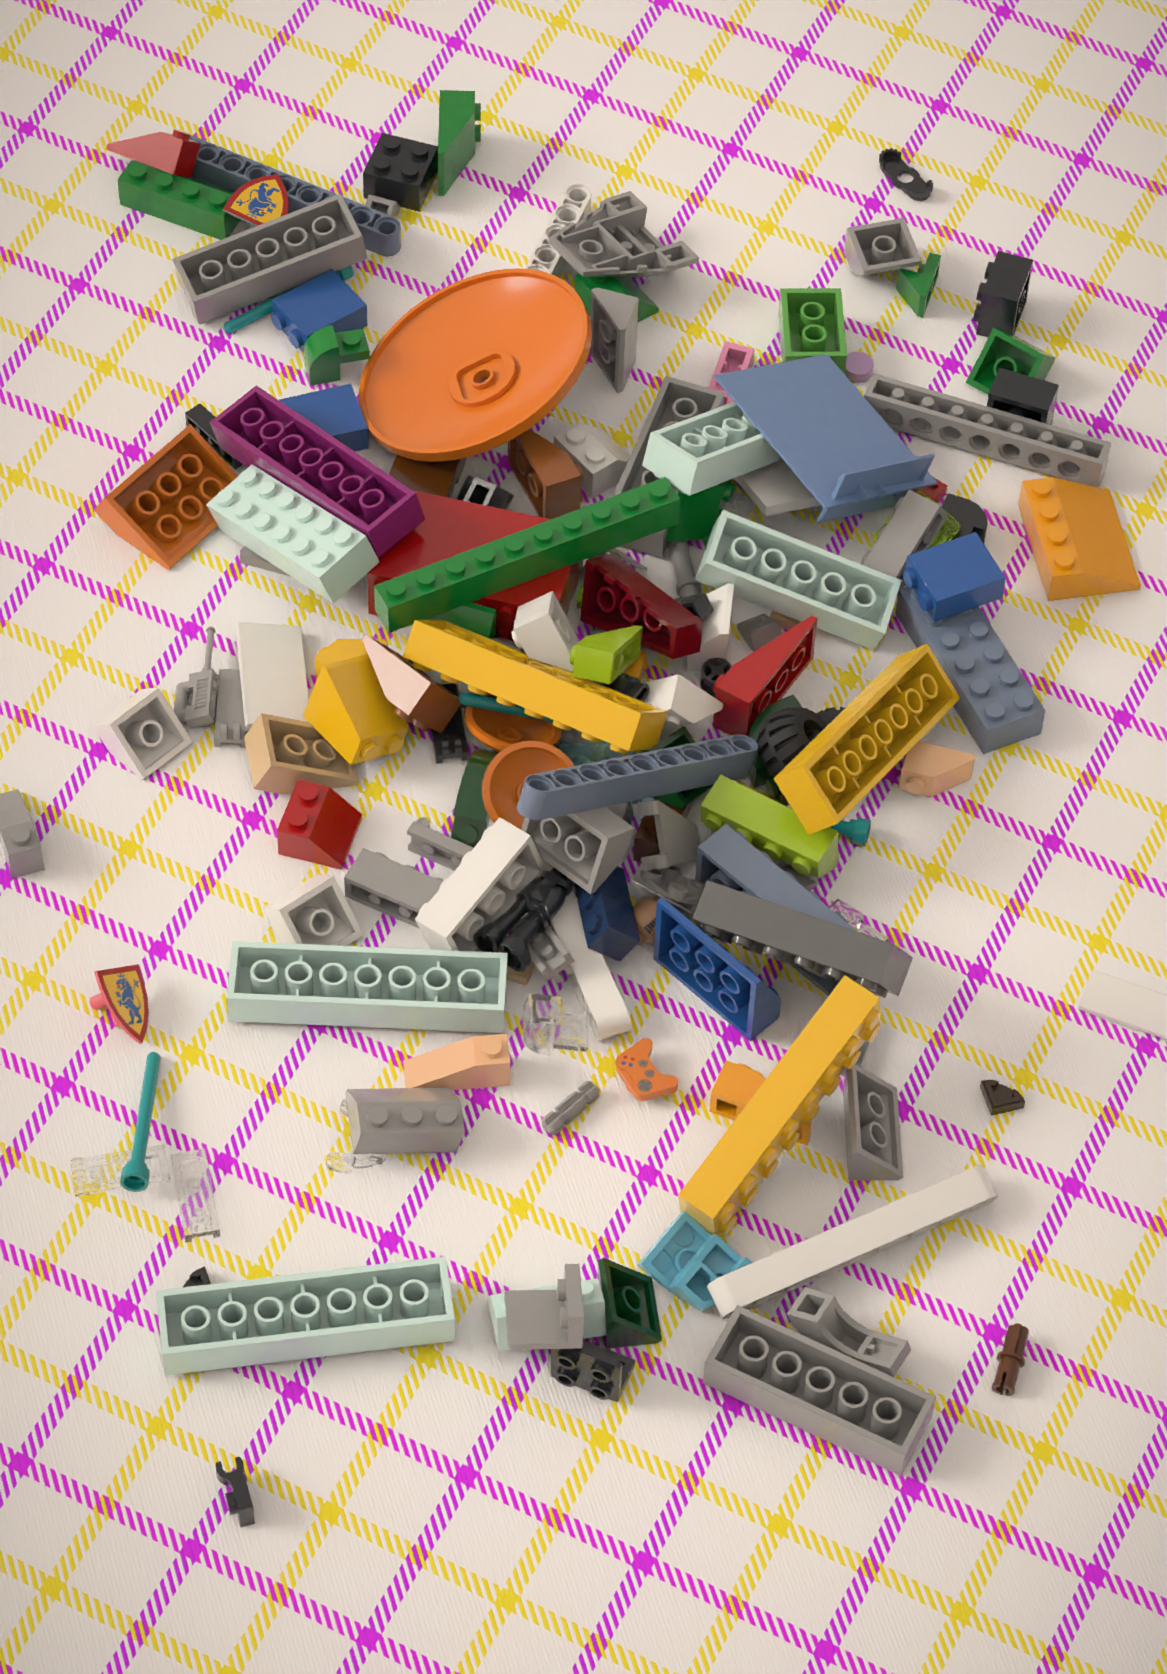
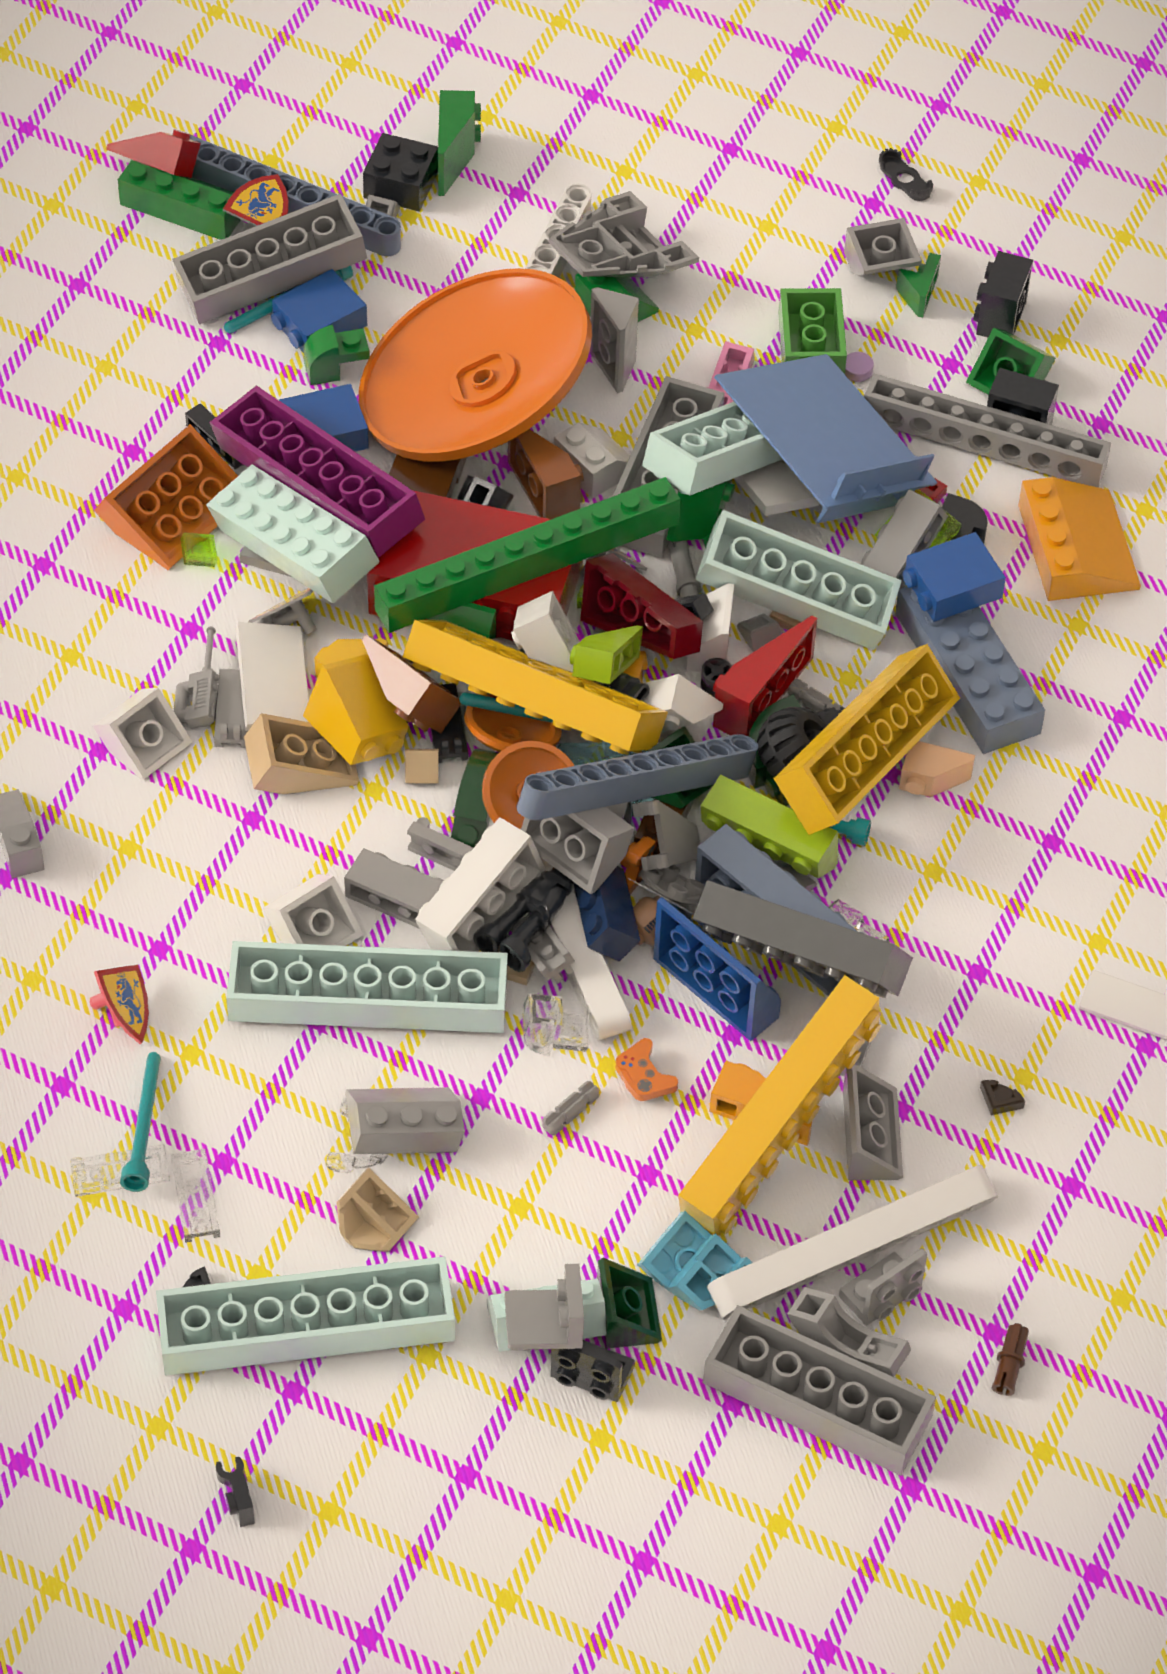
red slope [277,779,362,870] -> none
light nougat slope [403,1034,511,1090] -> none
none -> clear neon green tile [180,532,218,567]
none -> light grey shield [248,588,317,635]
none -> tan slope [336,1168,419,1252]
none -> tan tile [405,749,439,783]
none -> orange piece [620,836,657,895]
none -> light grey axle [788,679,843,713]
none -> light grey bracket [839,1248,927,1326]

